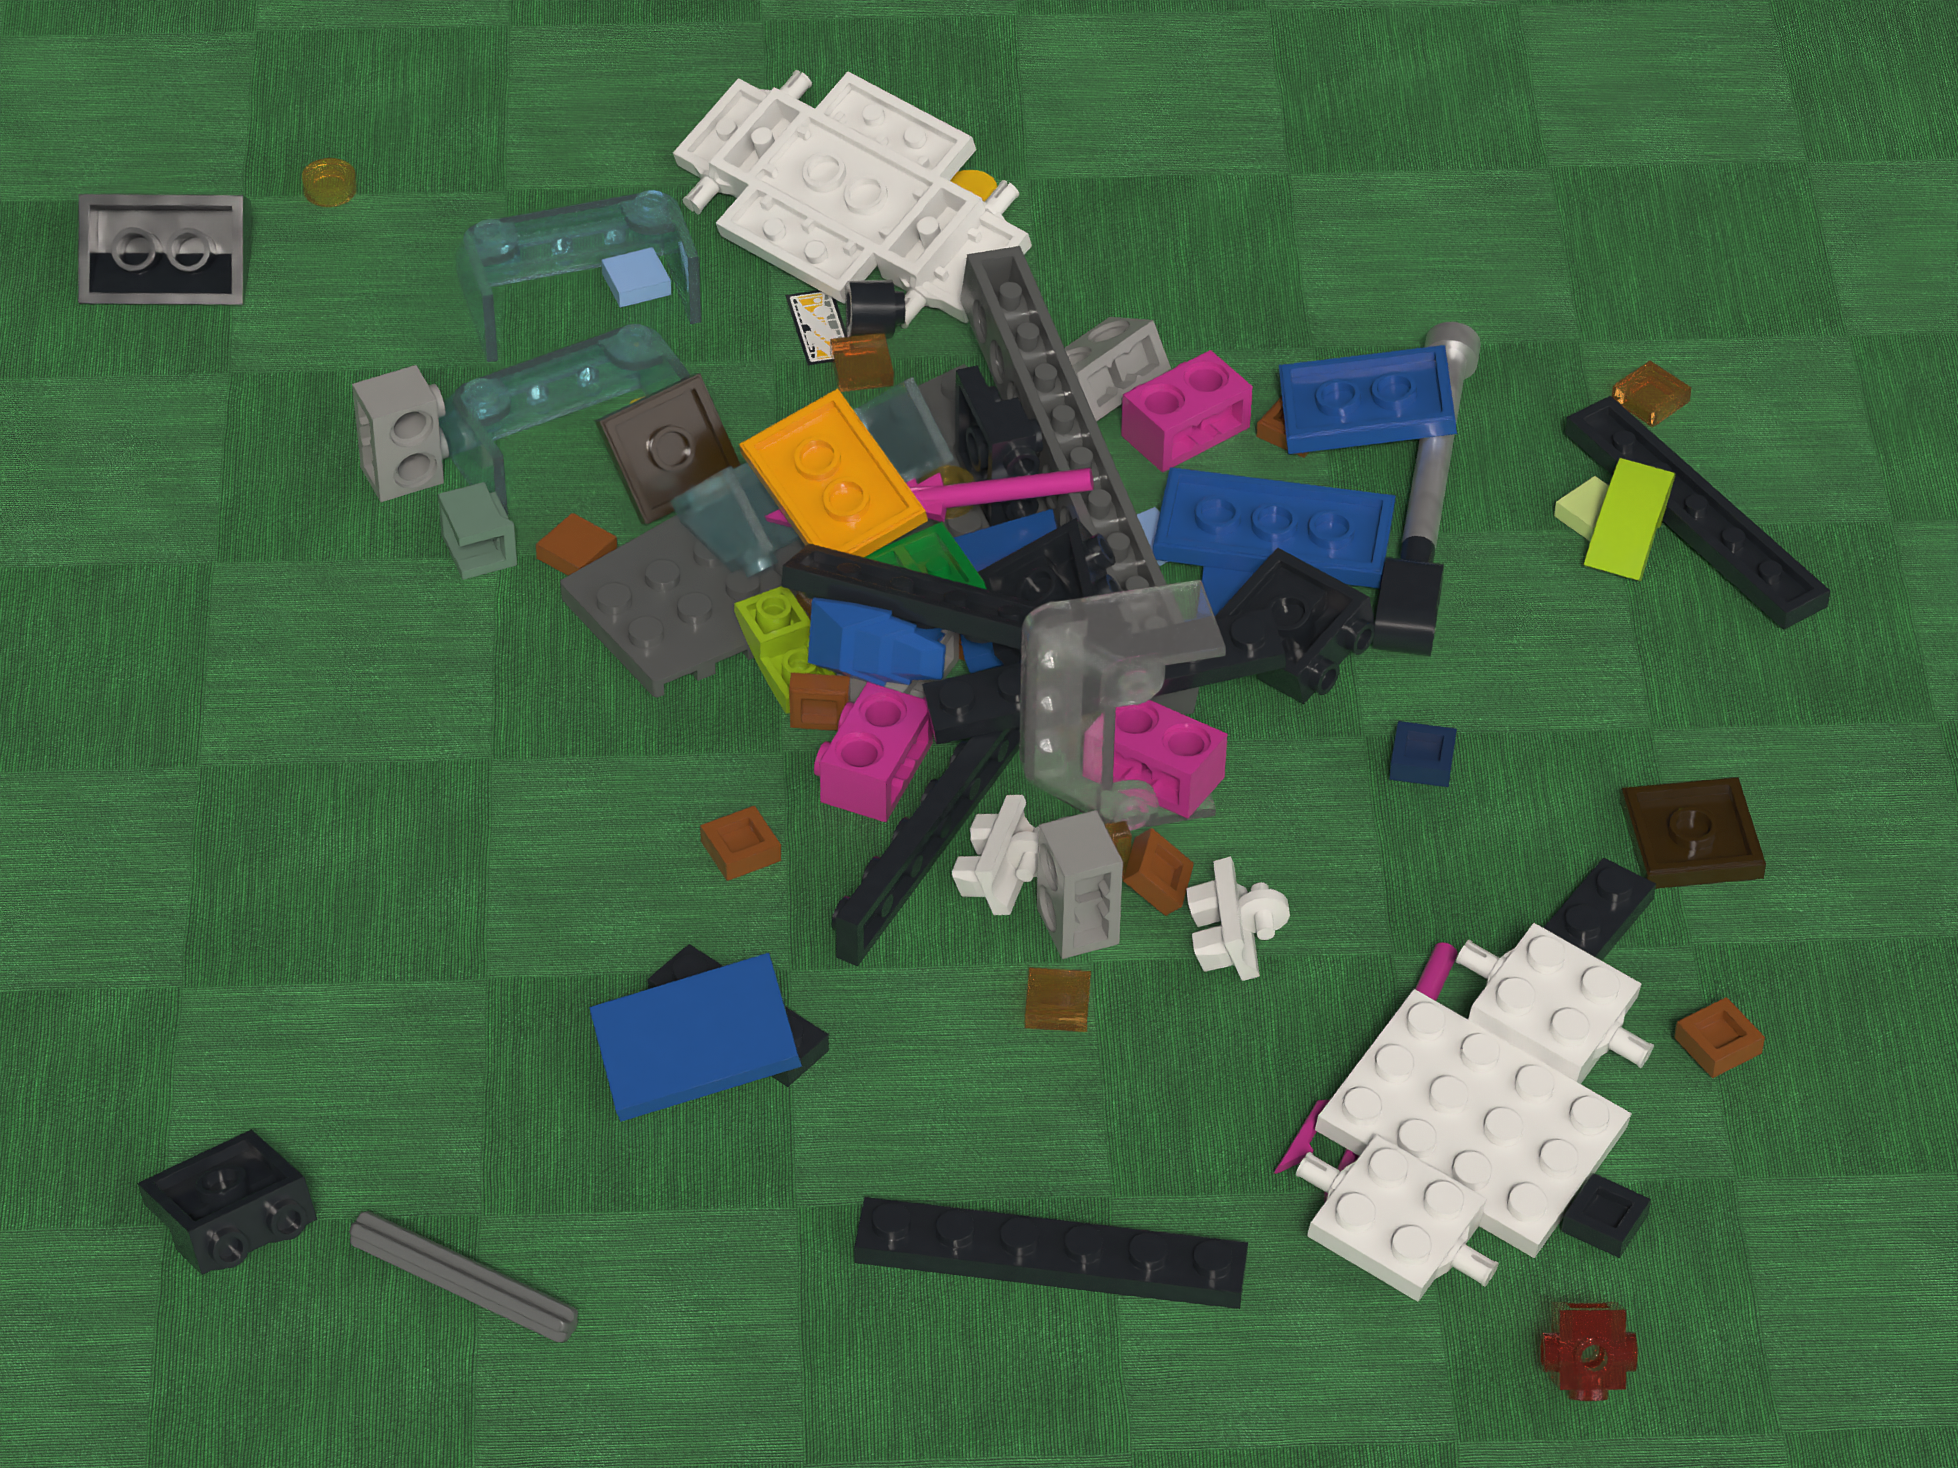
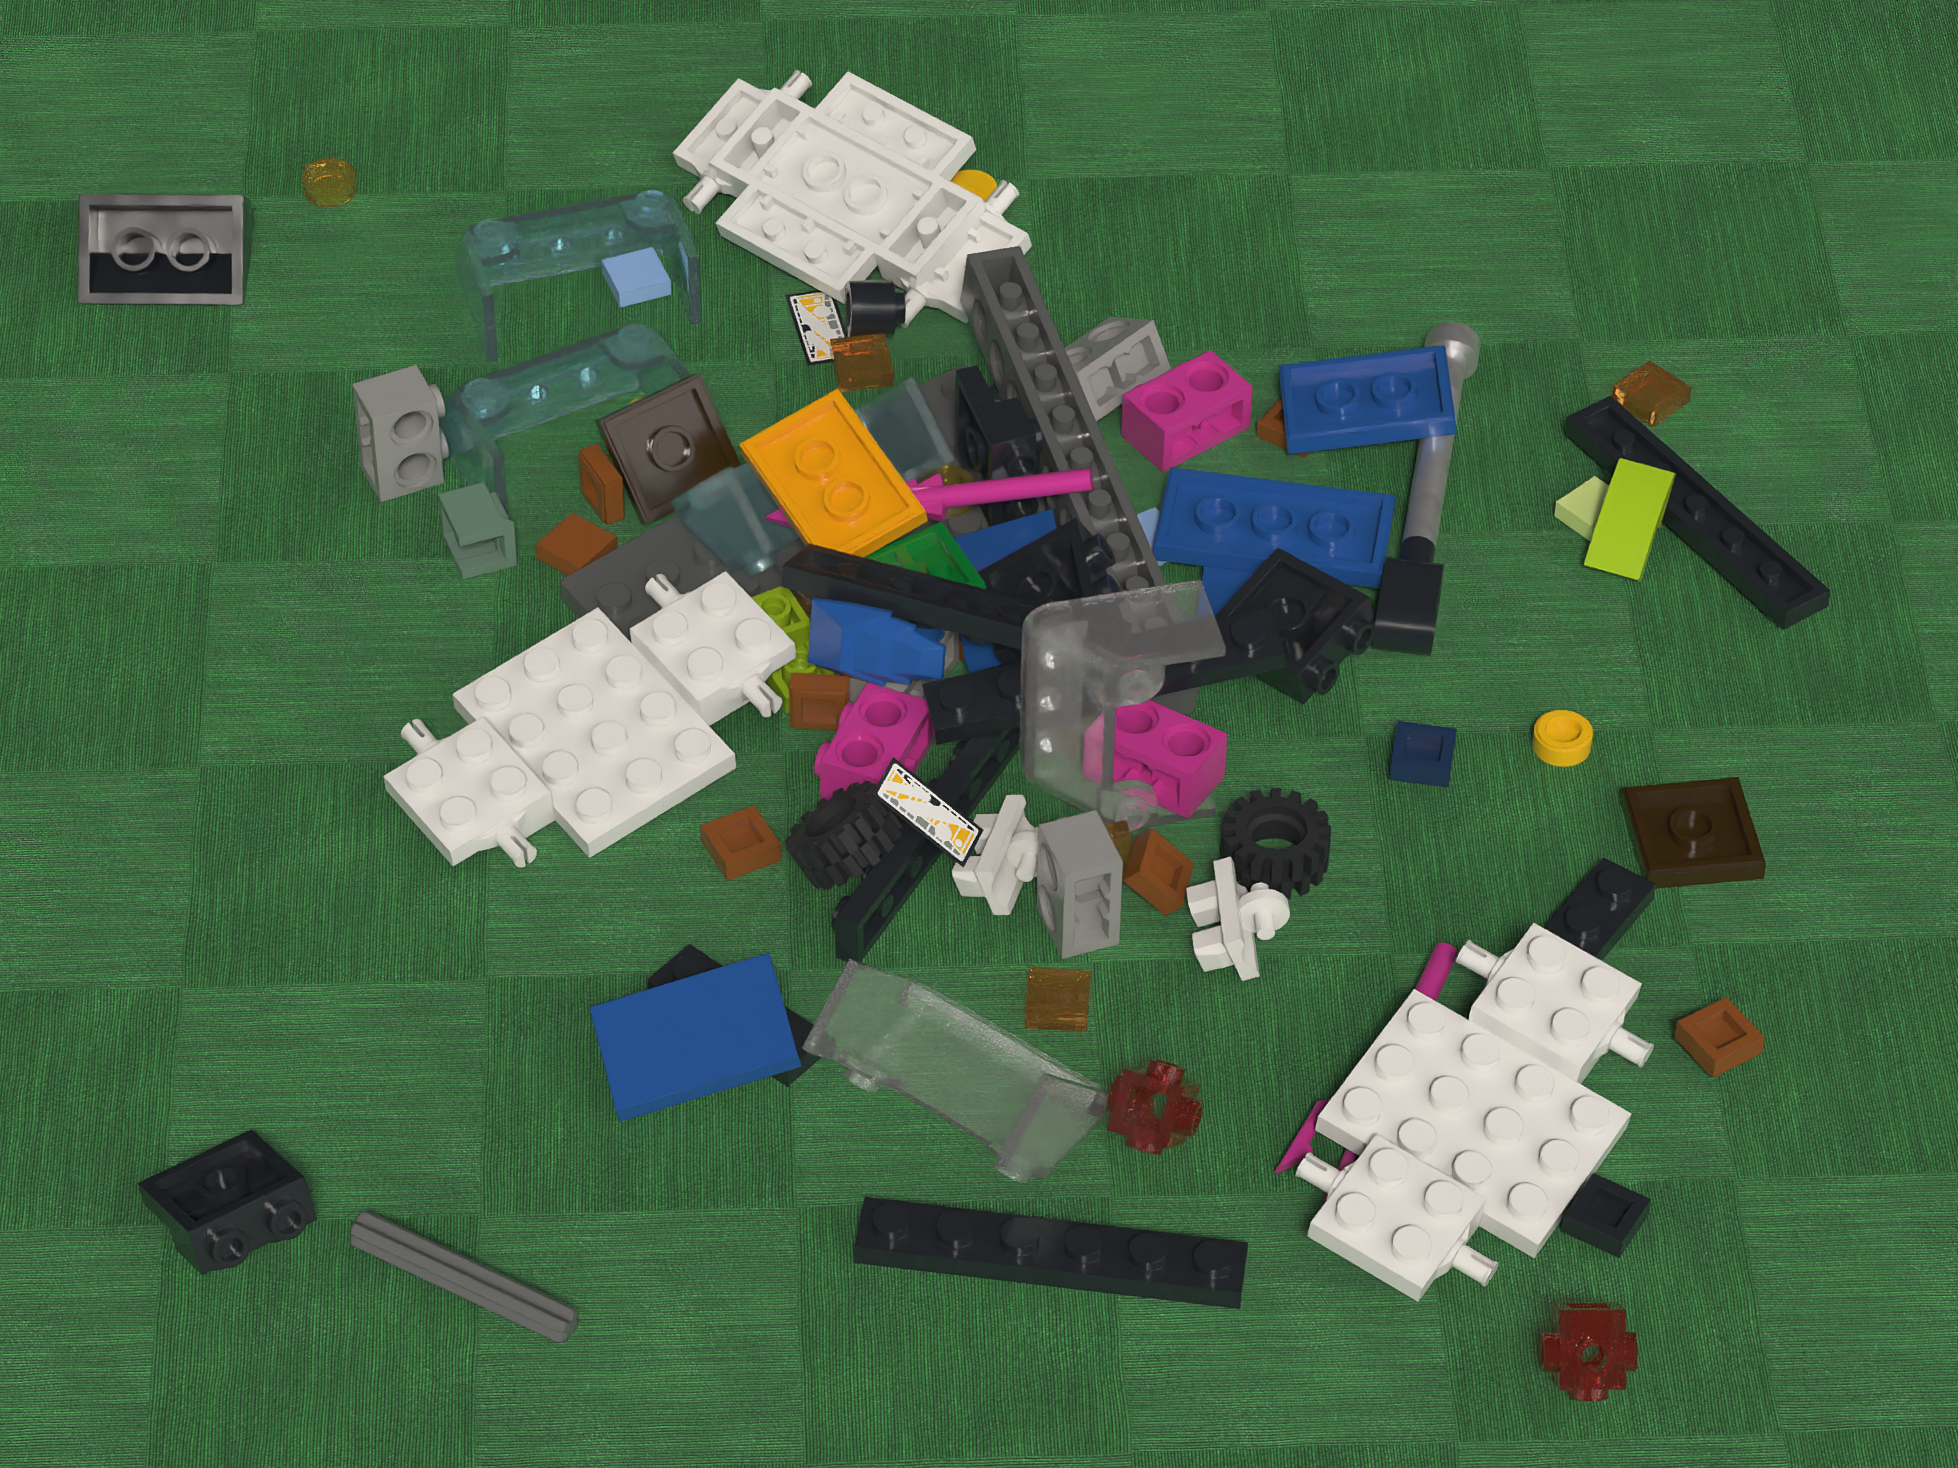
none -> white piece [383,571,796,868]
none -> dark orange tile [578,443,624,525]
none -> black tyre [785,781,903,890]
none -> clear windscreen [802,959,1115,1185]
none -> sticker [872,757,984,868]
none -> clear red brick [1107,1058,1204,1155]
none -> black tyre [1220,788,1331,900]
none -> yellow tile [1532,710,1593,767]

